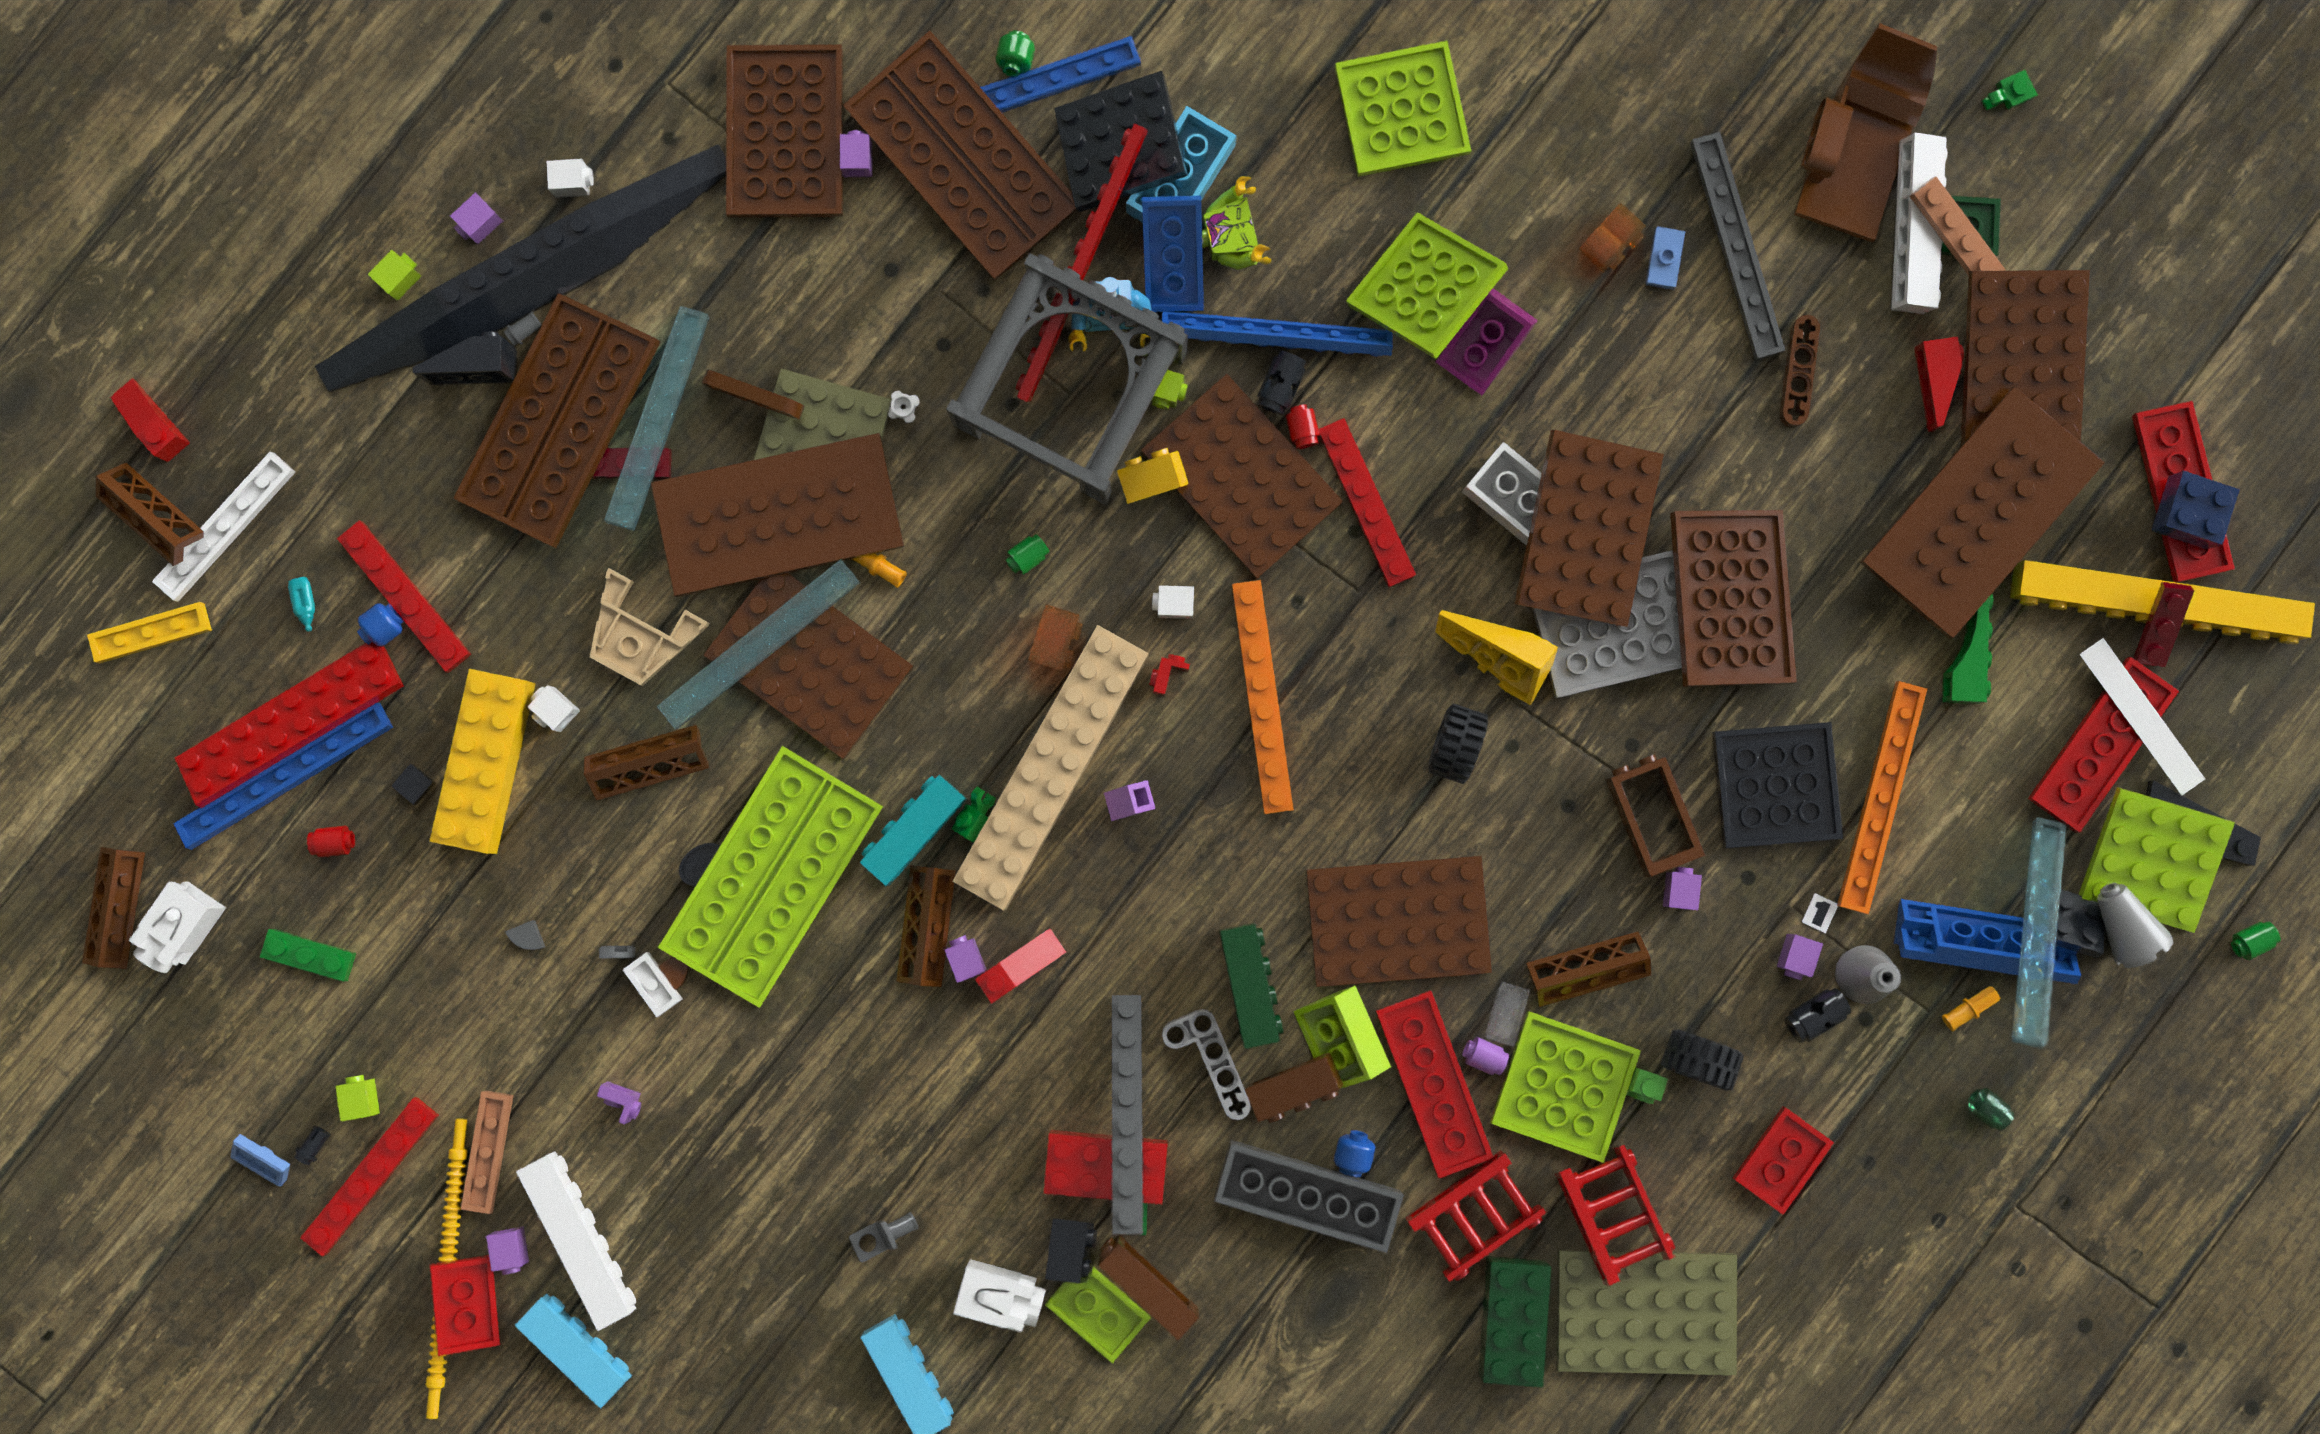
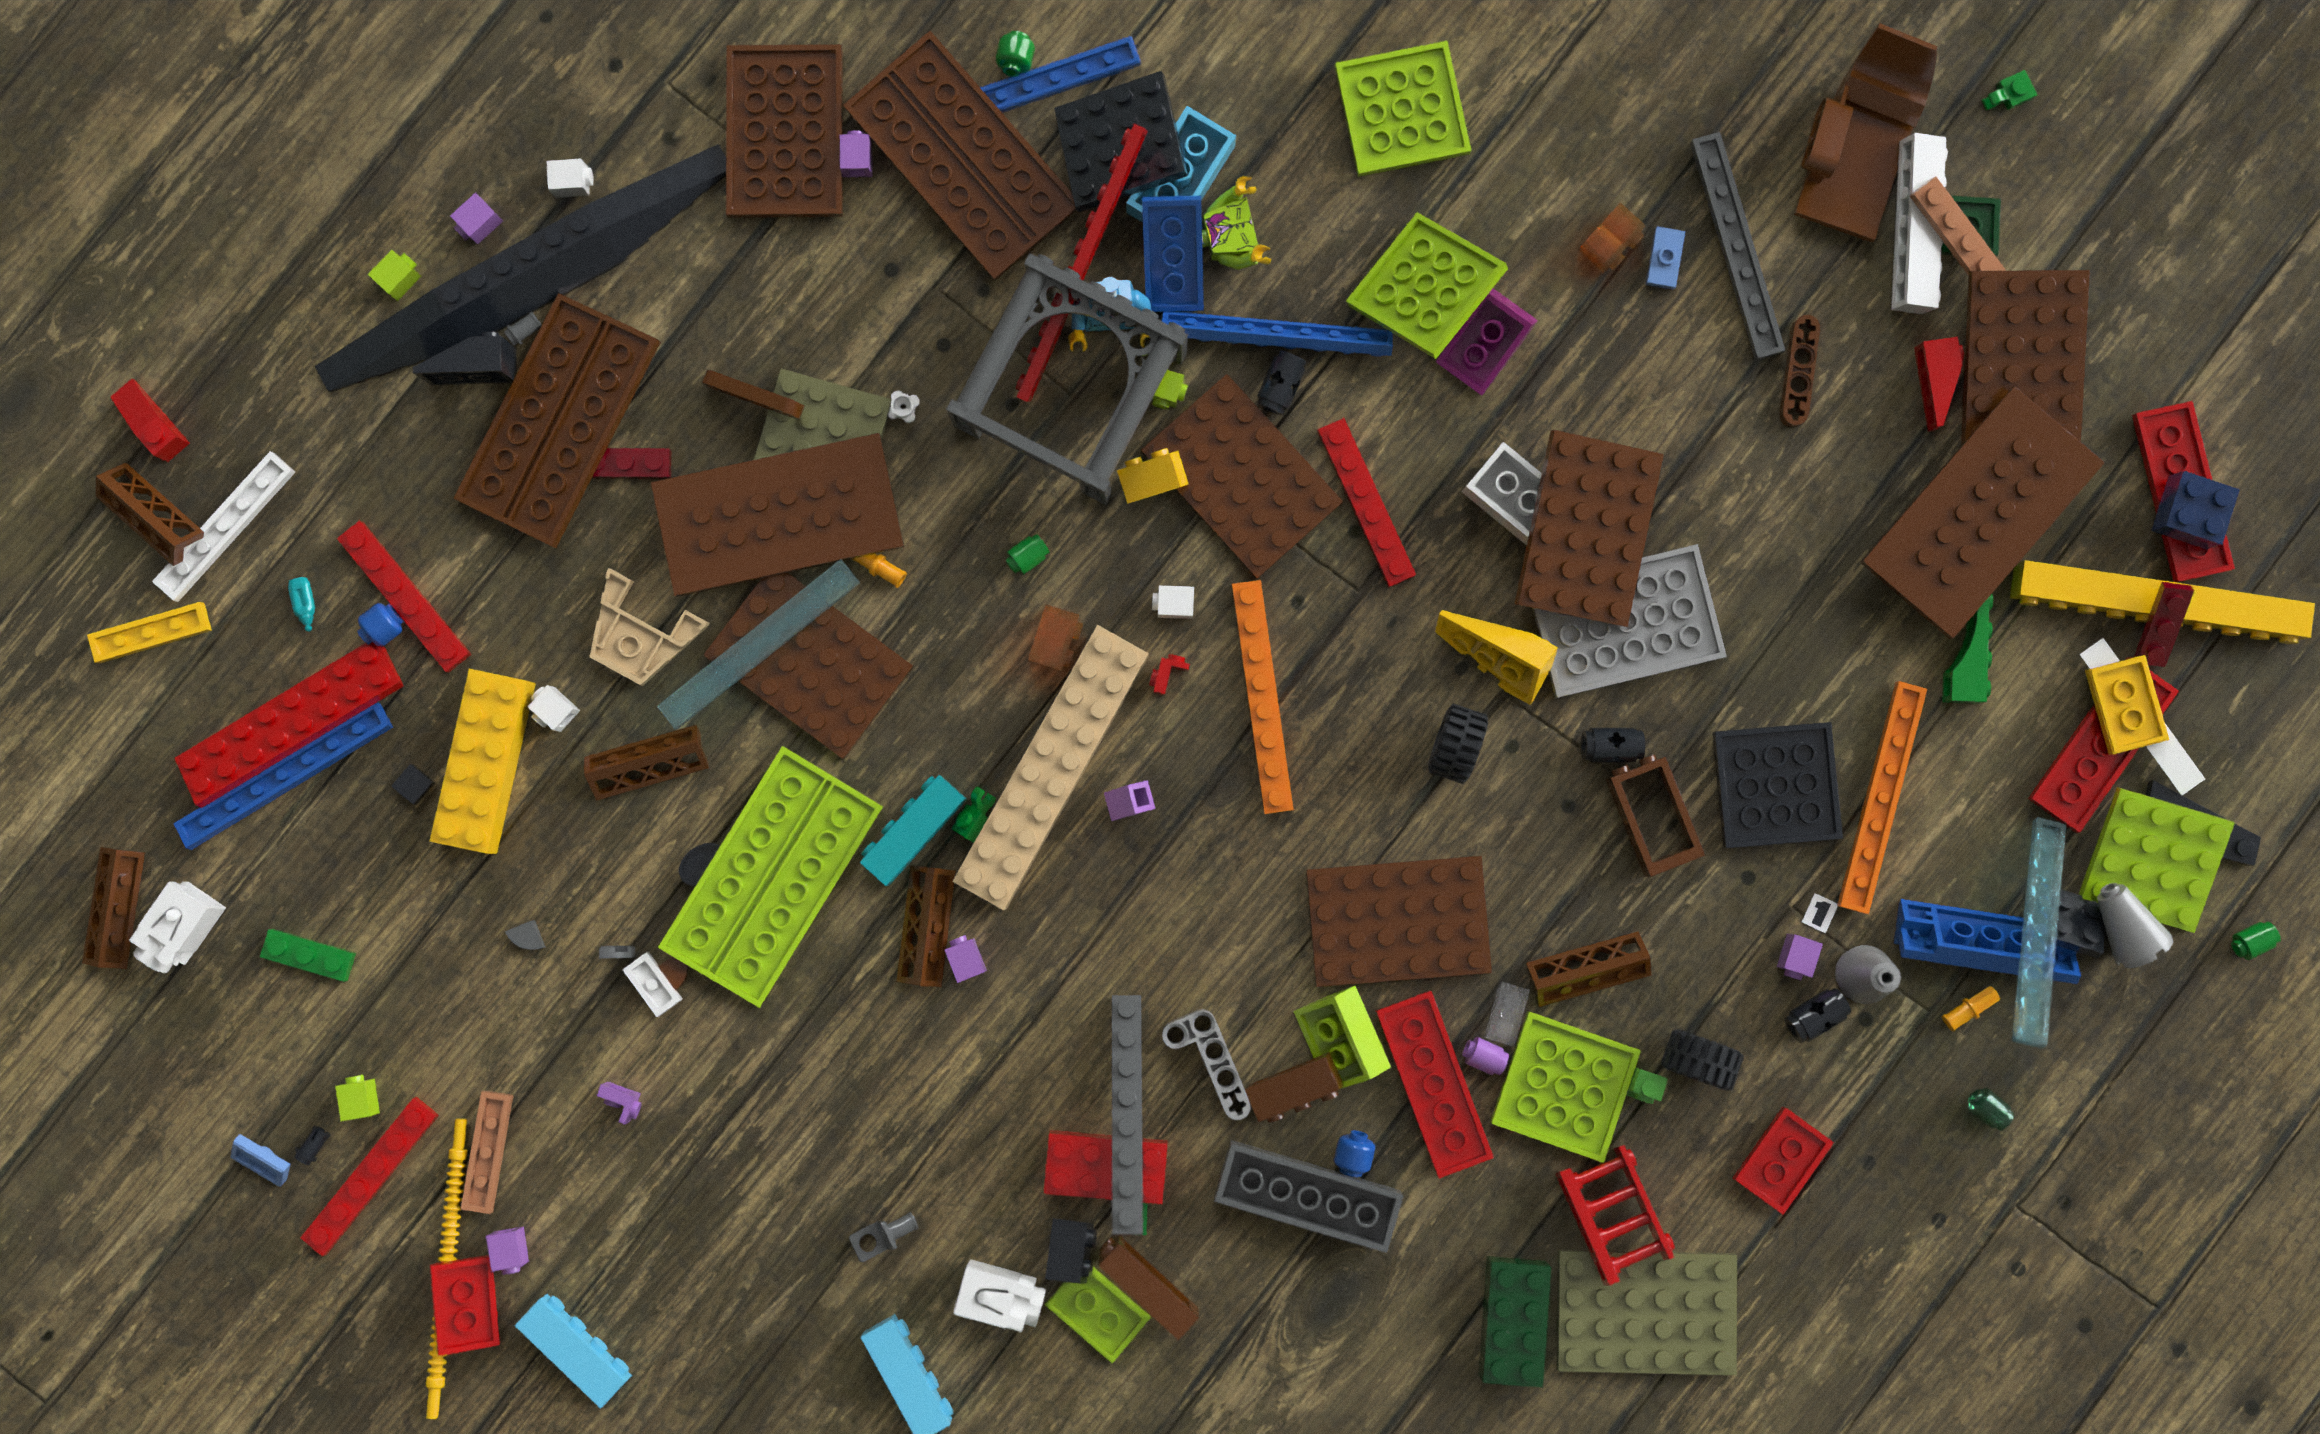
red brick [307,825,355,857] -> none
white brick [516,1151,636,1331] -> none
clear light blue plate [604,306,709,531] -> none
slope [975,928,1066,1004] -> none
dark green brick [1219,923,1284,1049] -> none
red brick [1286,404,1320,449] -> none
red fence [1405,1150,1546,1282] -> none
medium lavender brick [1663,867,1702,910] -> none
reddish brown plate [1670,510,1797,687] -> none
none -> black piece [1581,728,1645,762]
none -> yellow tile [2085,655,2170,755]

